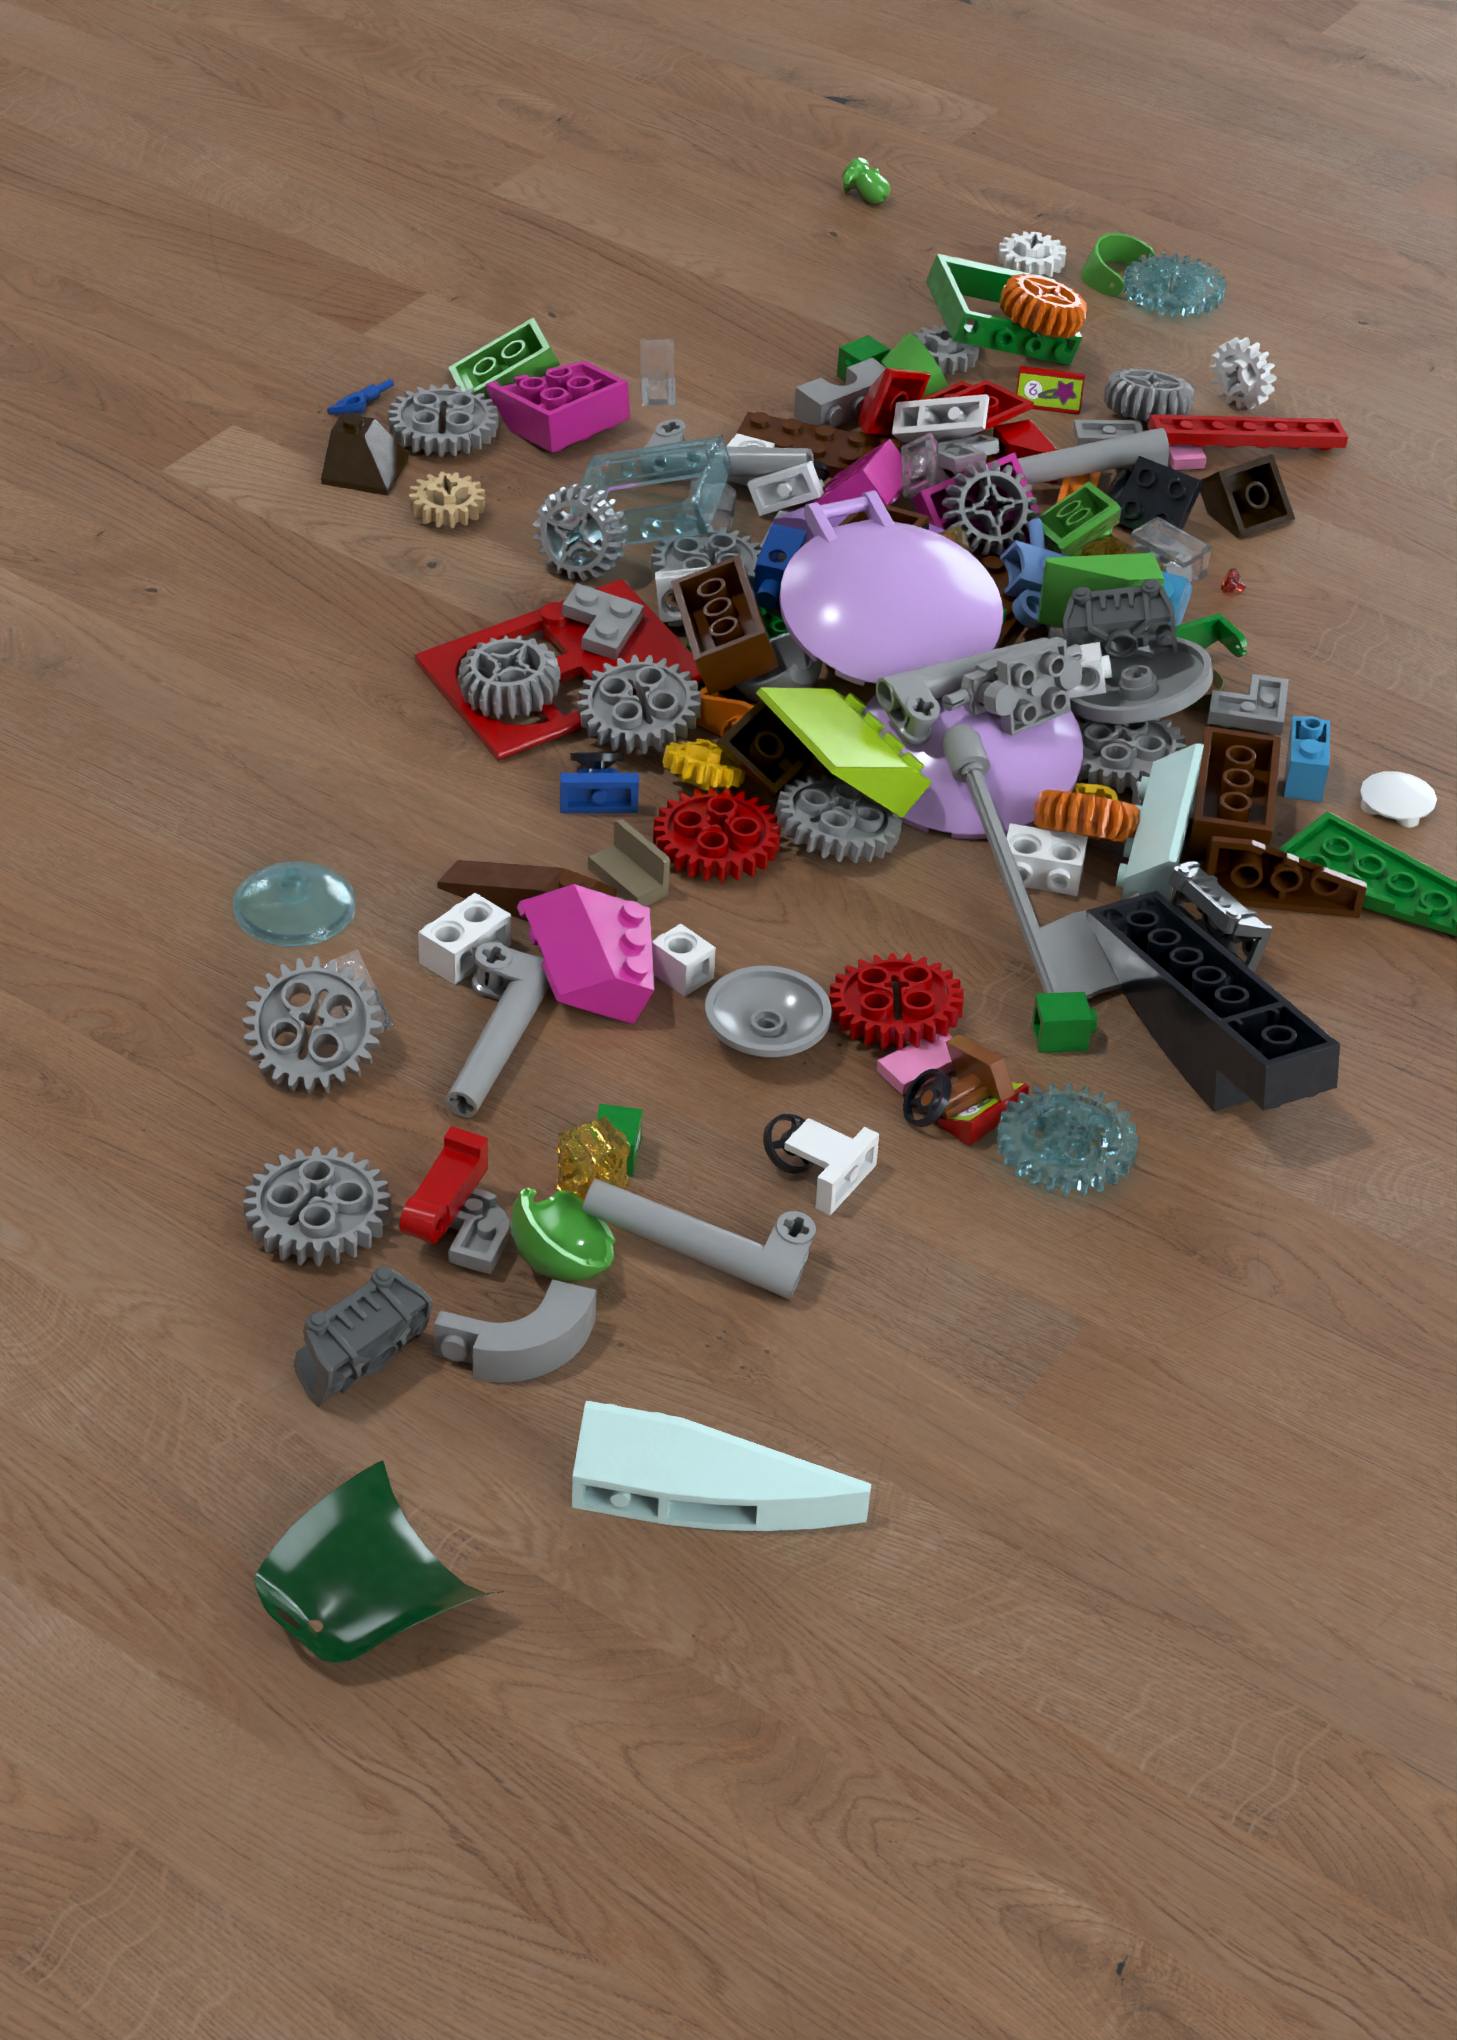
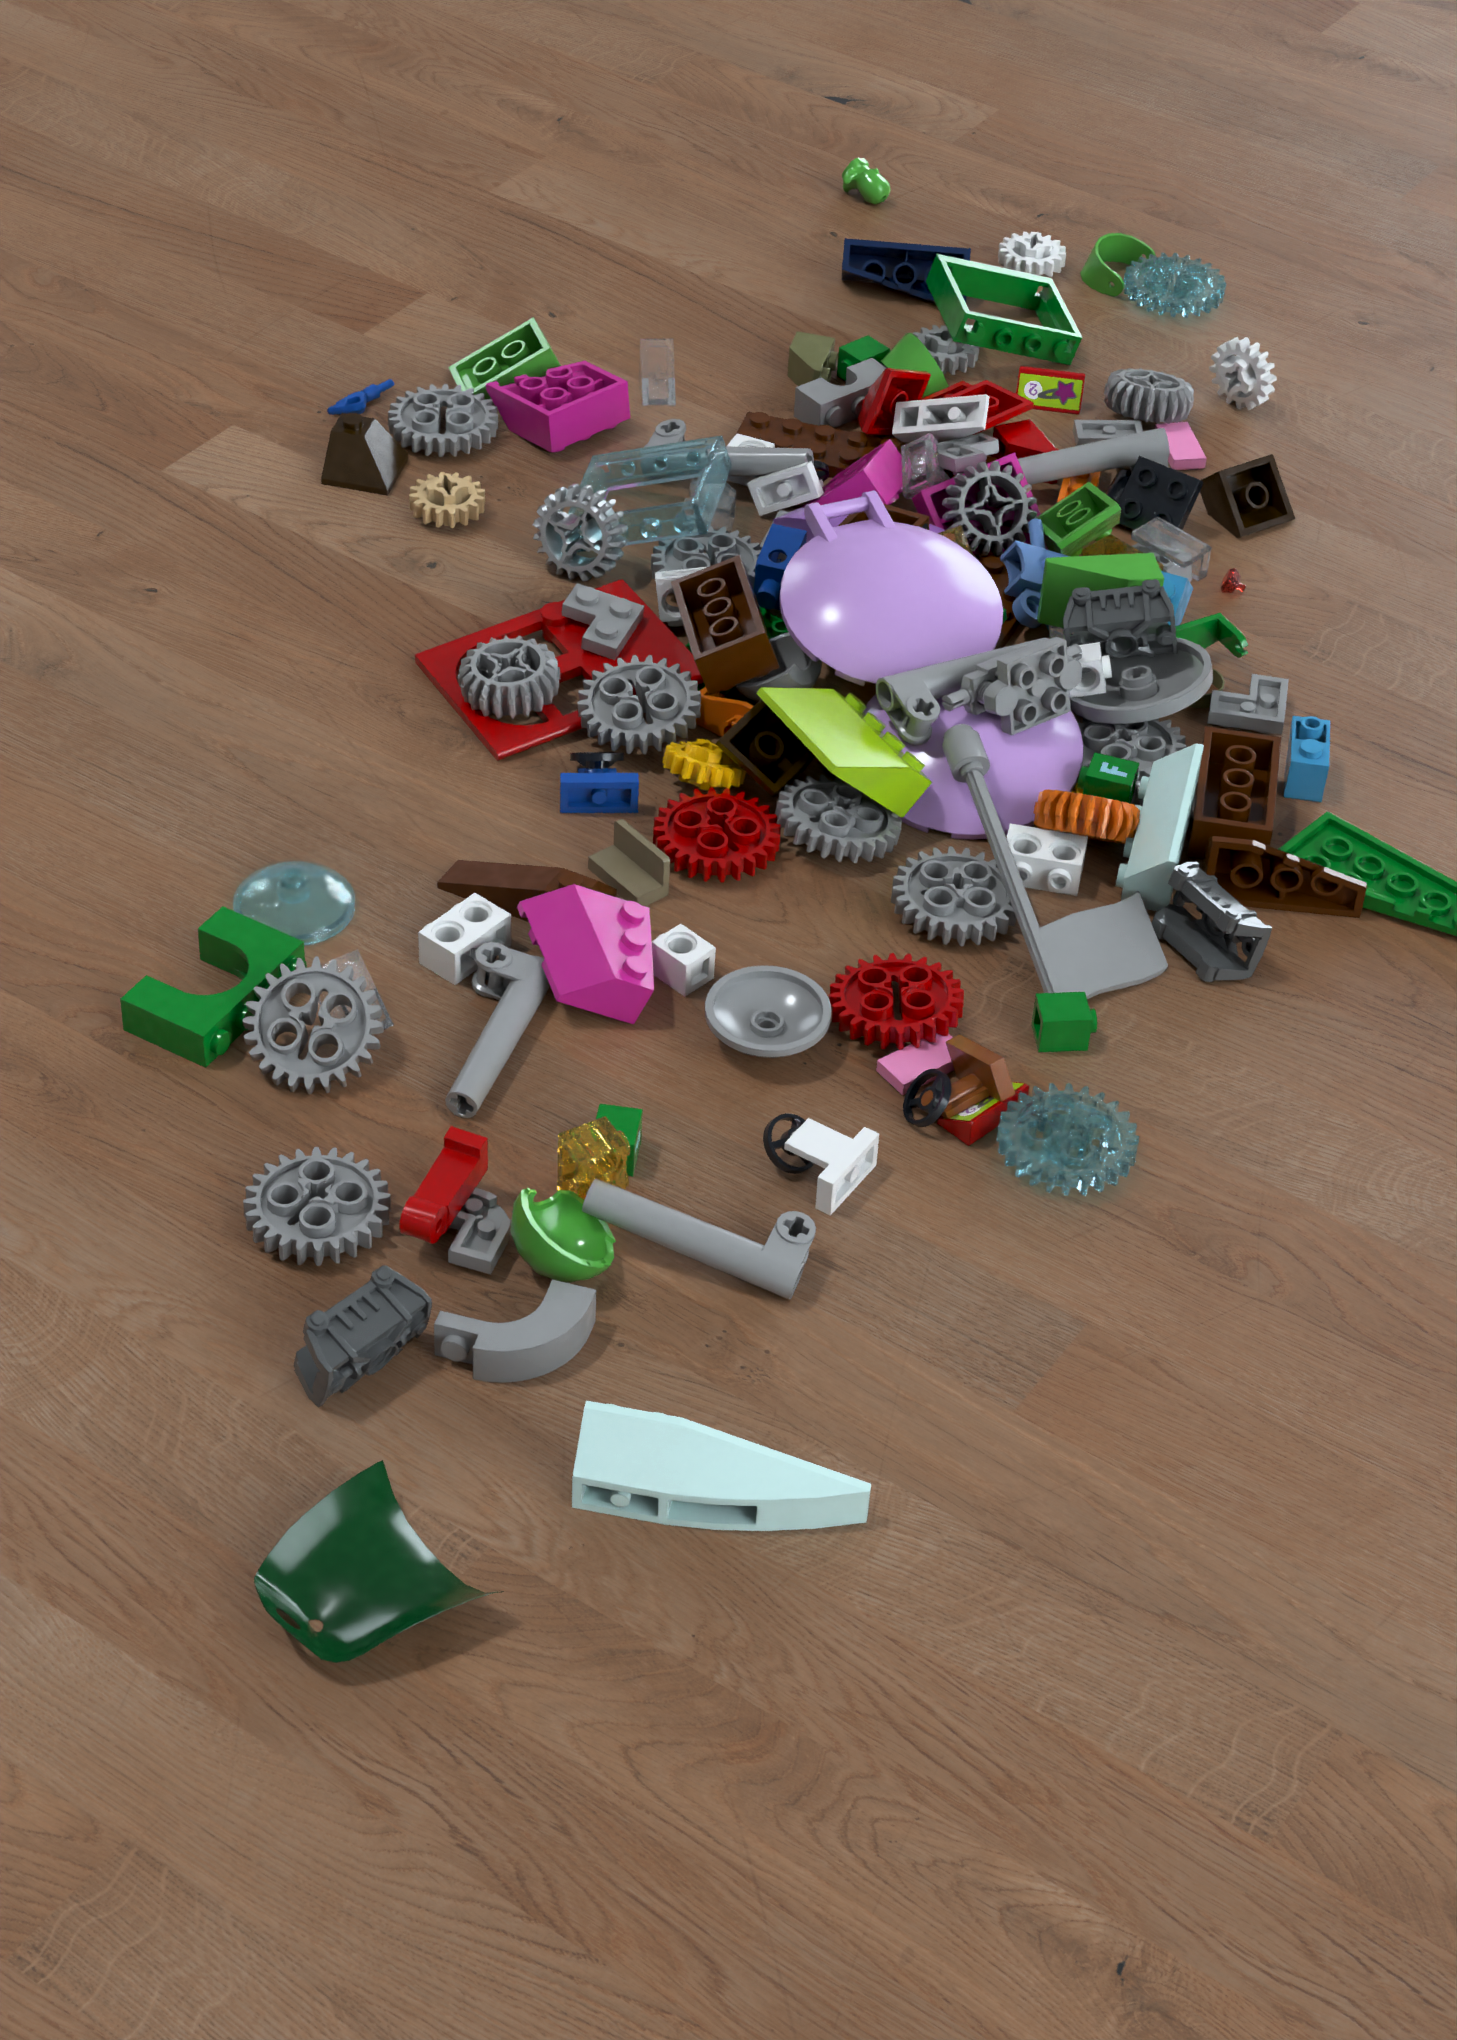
orange gear [1000,273,1088,339] -> none
black slope [1086,891,1340,1111] -> none
red plate [1148,414,1348,450] -> none
white dish [1360,771,1437,828] -> none
none -> green arch [120,906,307,1068]
none -> olive slope [787,331,839,386]
none -> dark blue wedge [841,238,971,302]
none -> light grey gear [891,846,1016,946]
none -> green brick [1077,752,1140,804]

